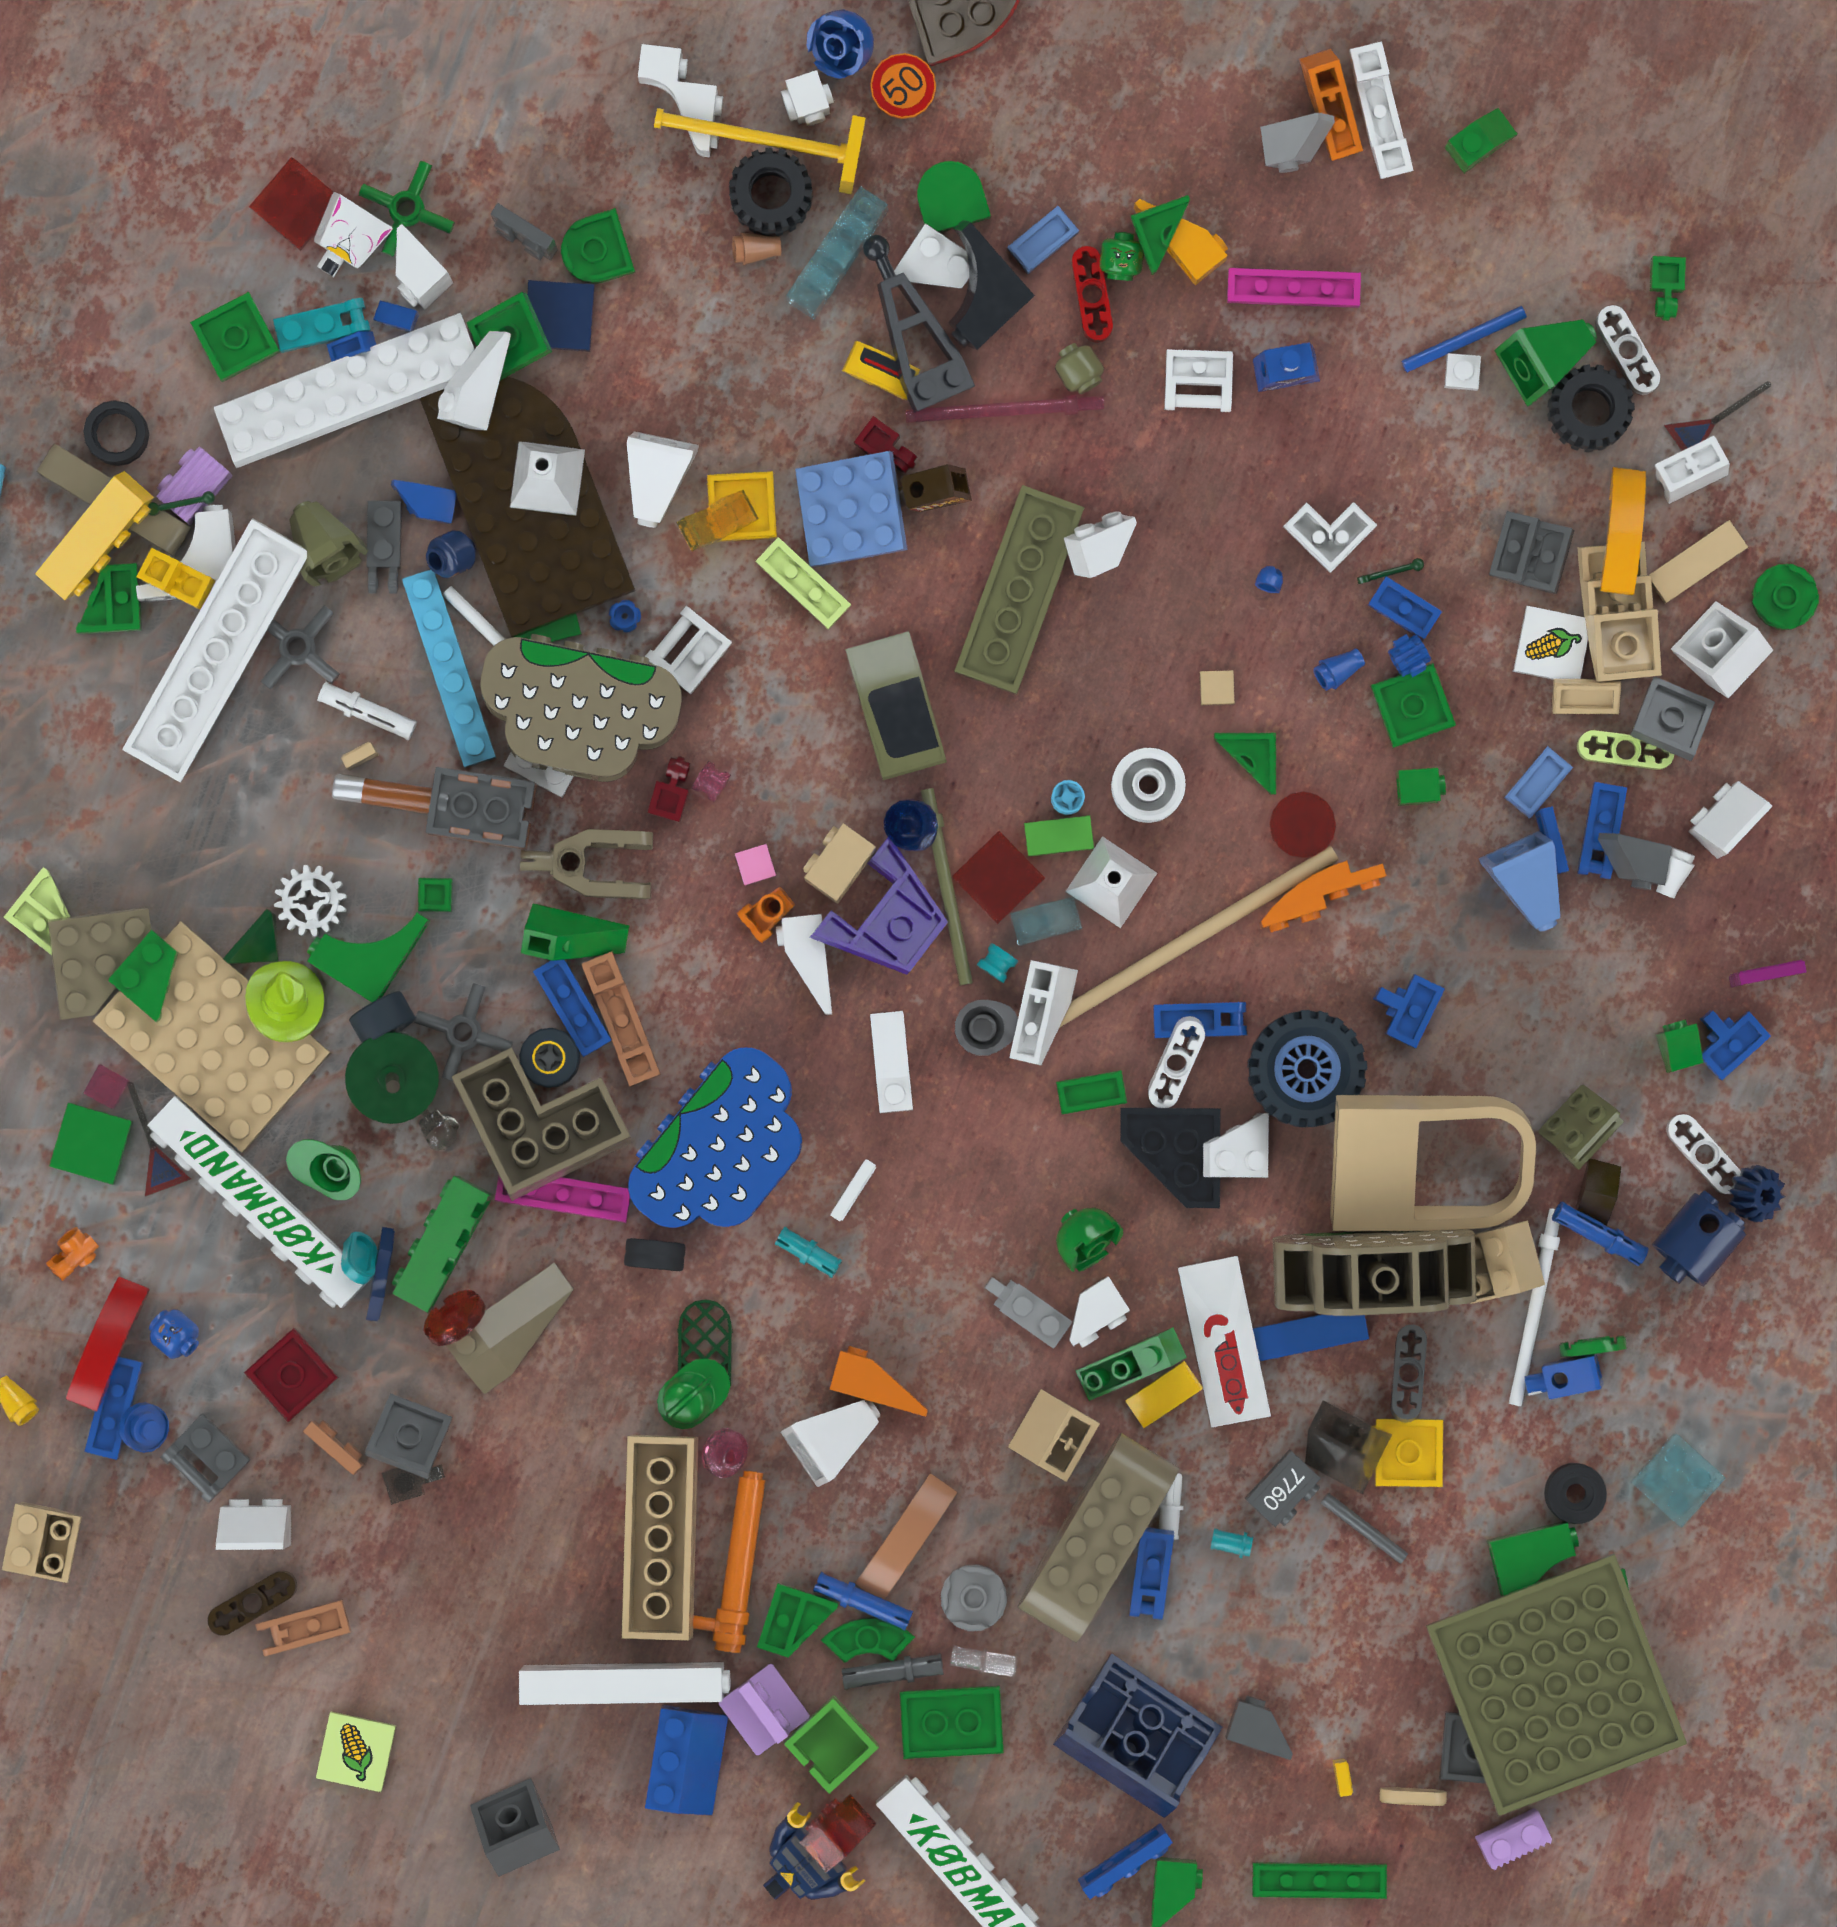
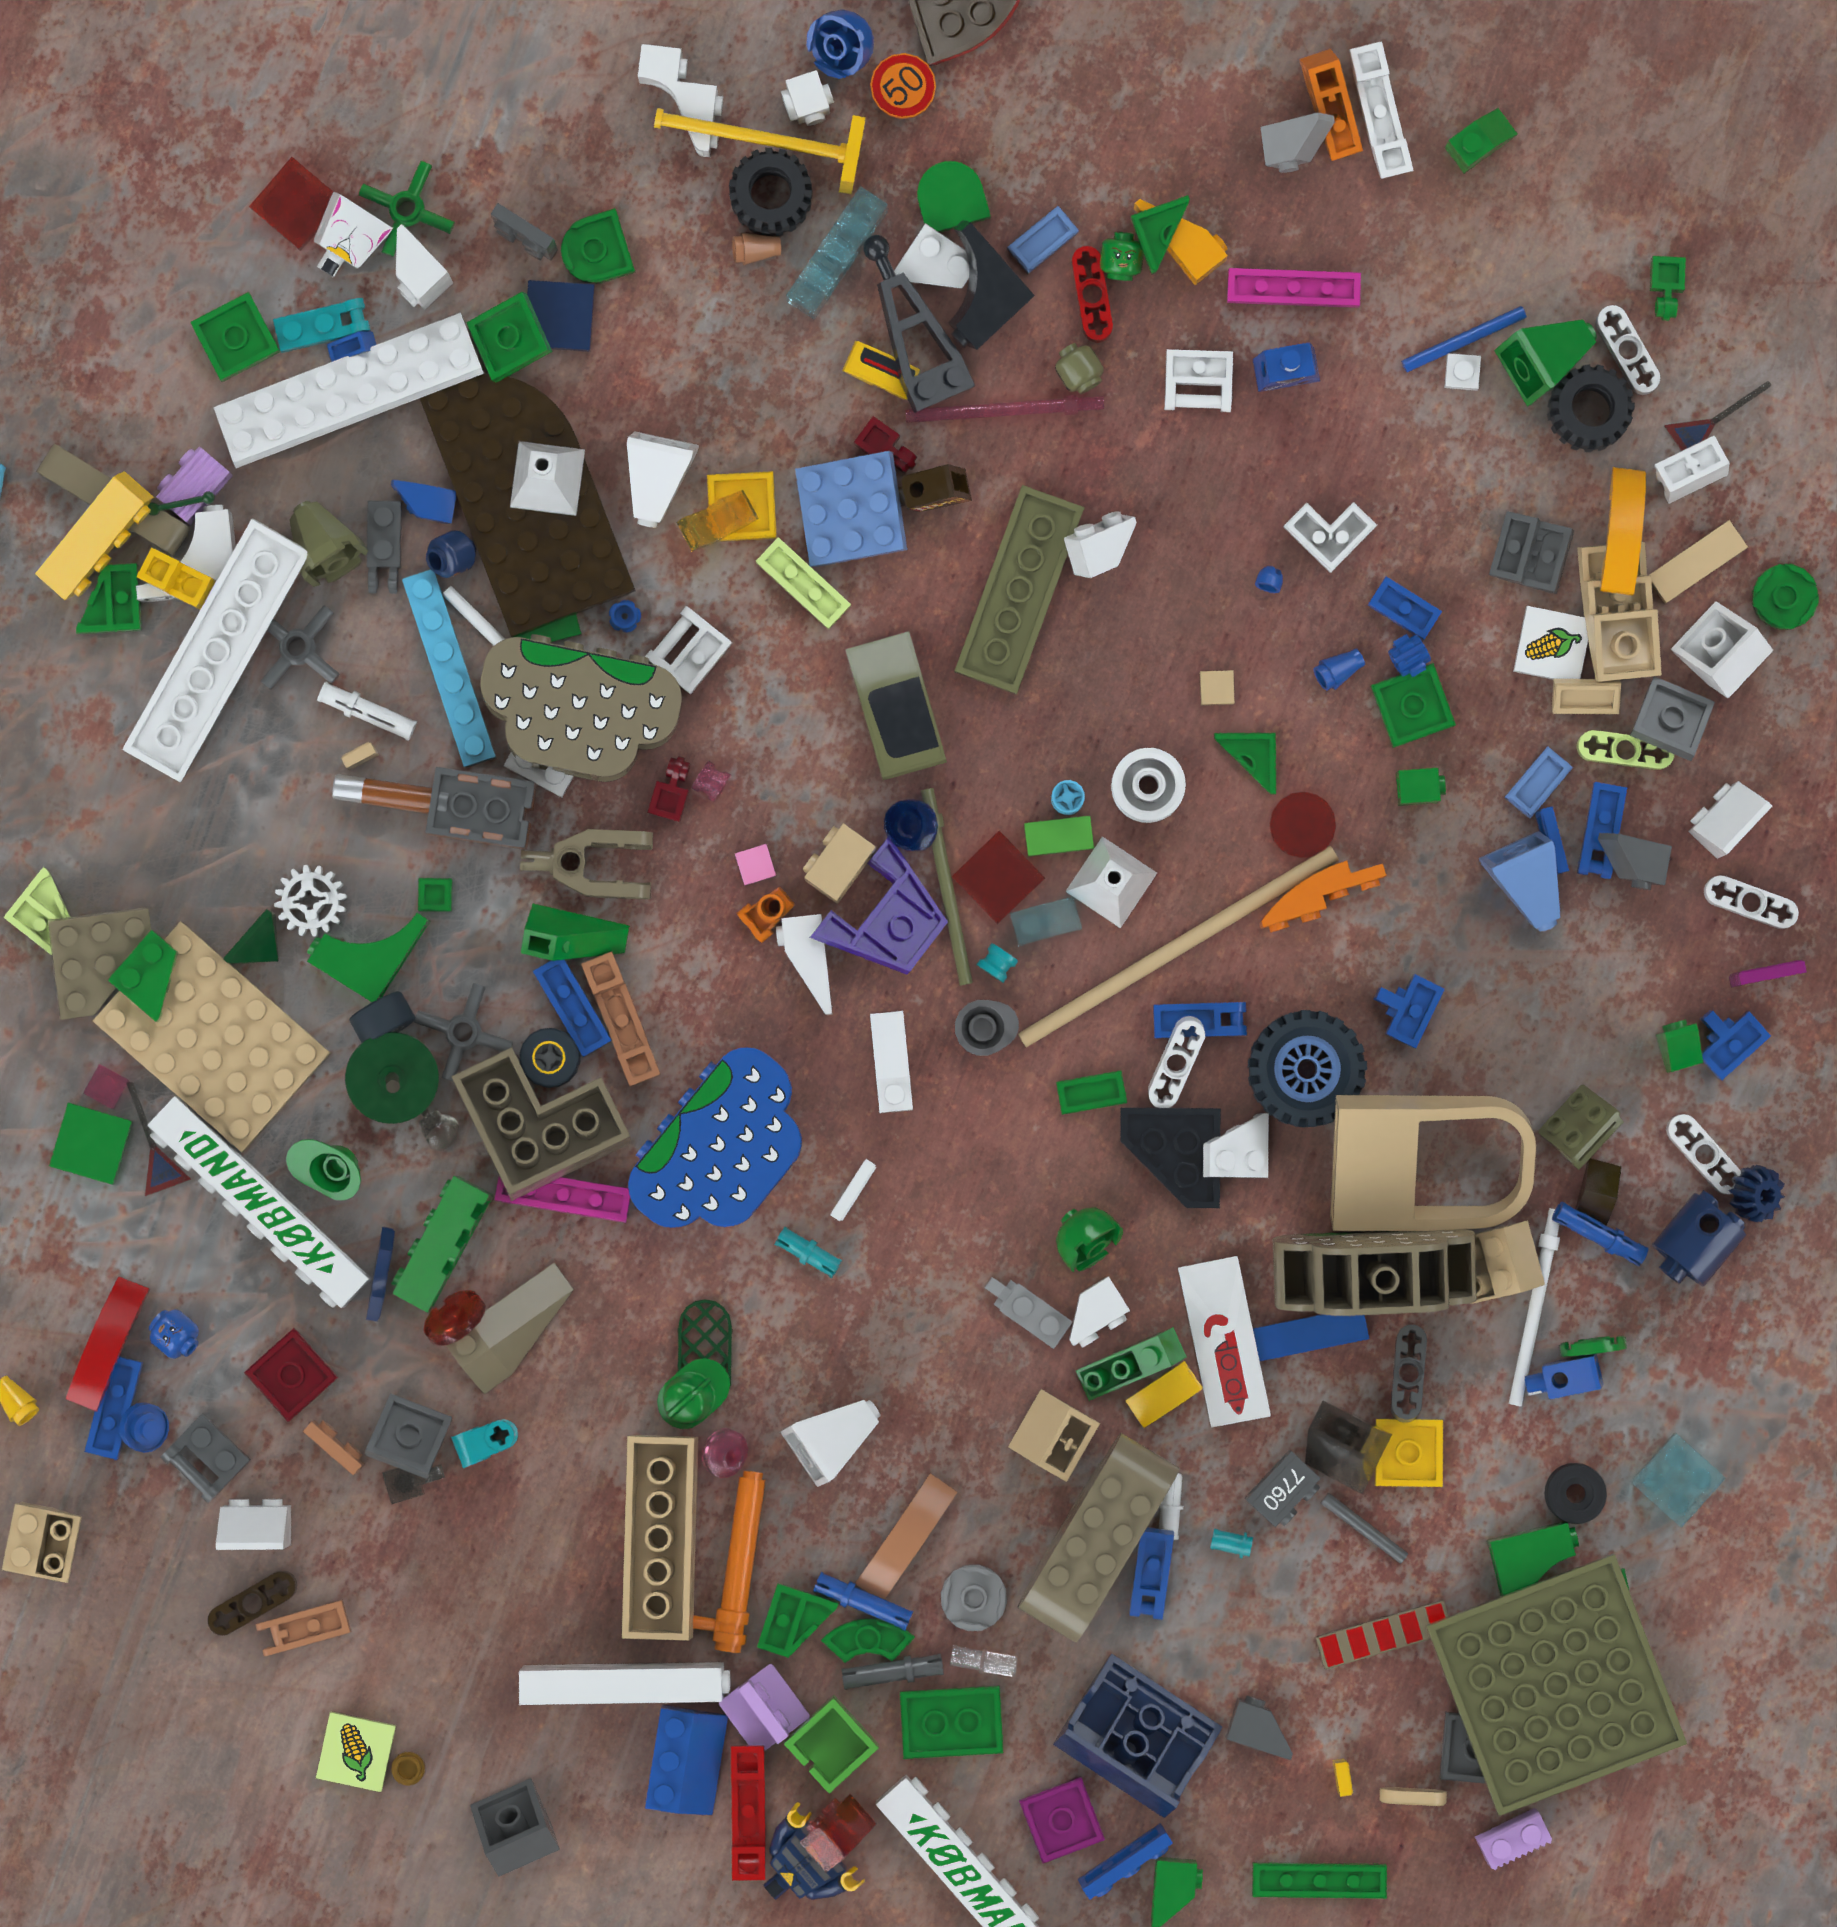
orange plate [45,1227,99,1281] -> none
black tyre [83,400,149,466] -> none
lime hat [245,961,324,1042] -> none
teal tile [341,1232,378,1284] -> none
blue piece [373,300,419,332] -> none
white slope [437,331,511,430] -> none
black tyre [624,1238,686,1272] -> none
orange slope [829,1346,928,1417] -> none
white slope [1009,960,1078,1065] -> none
dark green hinge [1357,558,1424,584] -> none
white cone [1656,847,1695,898] -> none
none -> pearl gold plate [391,1752,425,1786]
none -> teal piece [451,1419,519,1468]
none -> red slope [731,1745,766,1881]
none -> magenta tile [1019,1776,1105,1864]
none -> tile [1315,1600,1448,1670]
none -> white beam [1704,875,1799,929]

